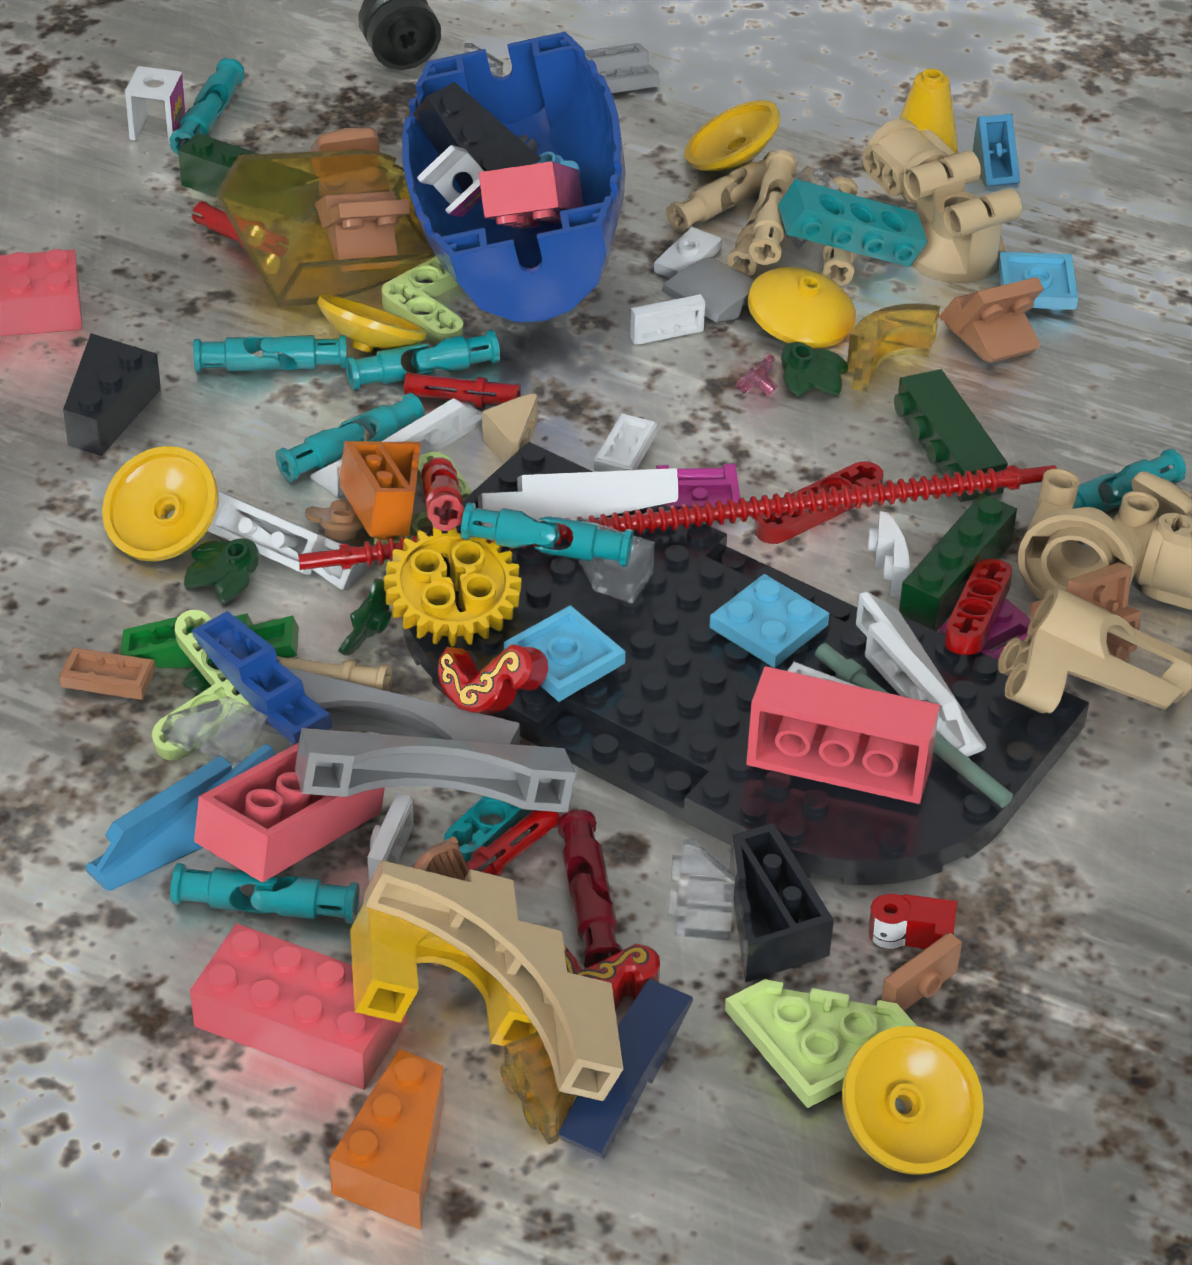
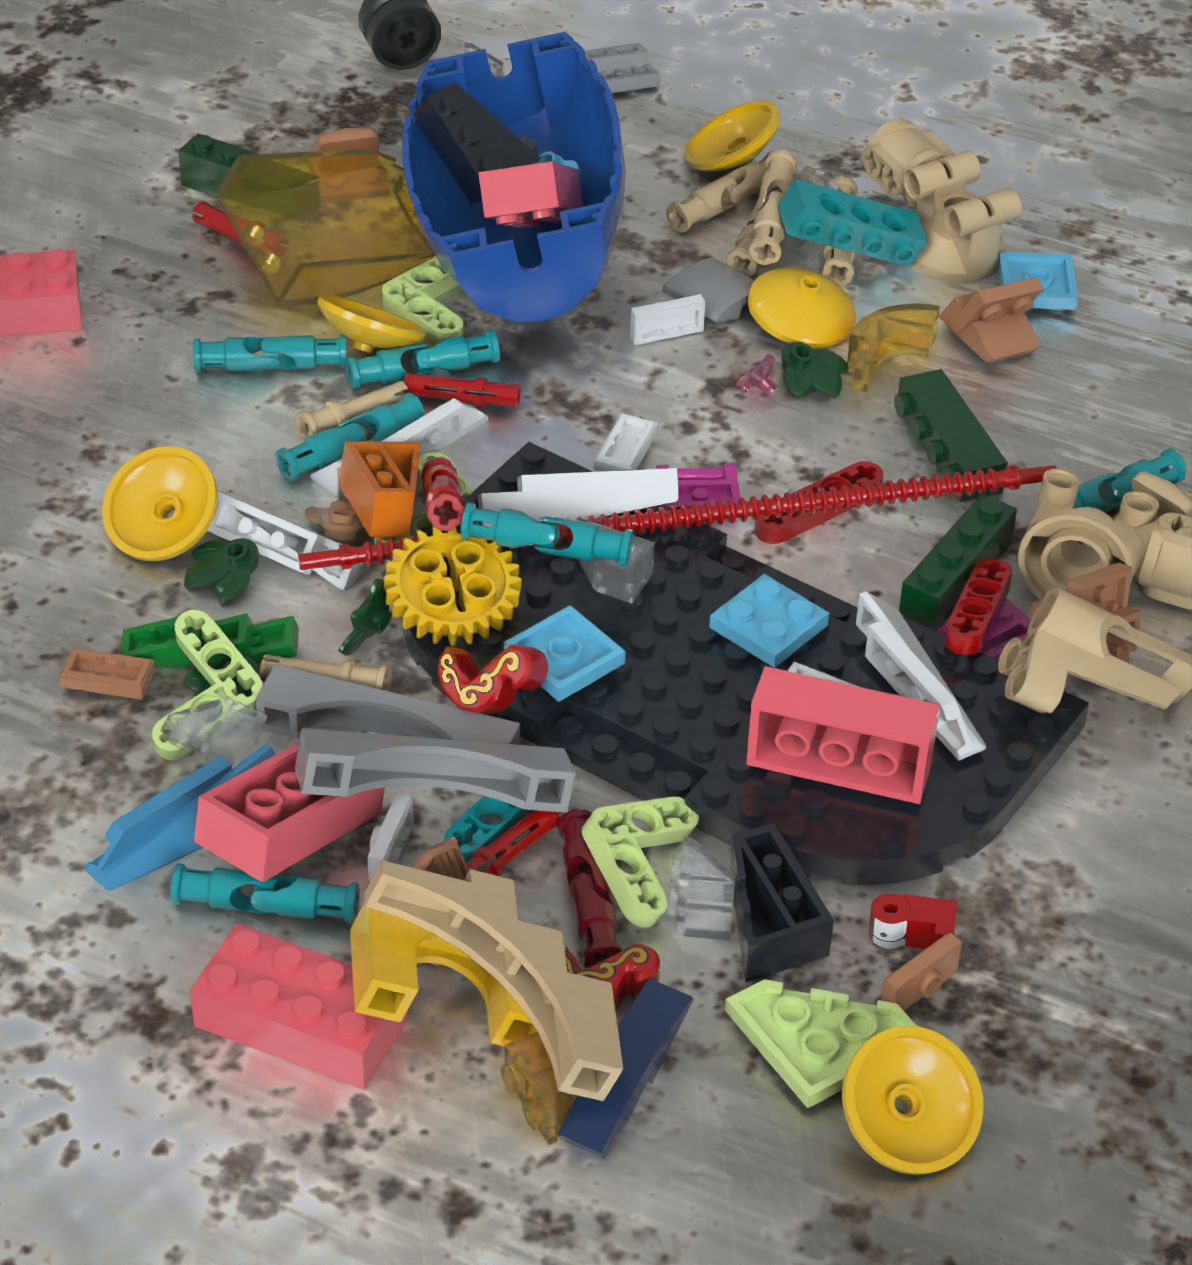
black wedge [63,333,161,456] -> none
white piece [125,66,185,145] -> none
teal piece [169,58,245,155] -> none
blue slope [192,611,333,745] -> none
nougat piece [315,191,410,269] -> none
orange wedge [329,1049,444,1230] -> none
white piece [417,145,484,217] -> none
tan slope [482,393,537,464] -> none
white plate [654,227,722,279] -> none
sand green bar [815,643,1013,808] -> none
white slope [868,511,910,598] -> none
yellow cone [899,69,958,154] -> none
dark azure slope [972,114,1020,187] -> none
none -> tan pin [295,381,409,441]
none -> yellowish green beam [582,797,699,928]

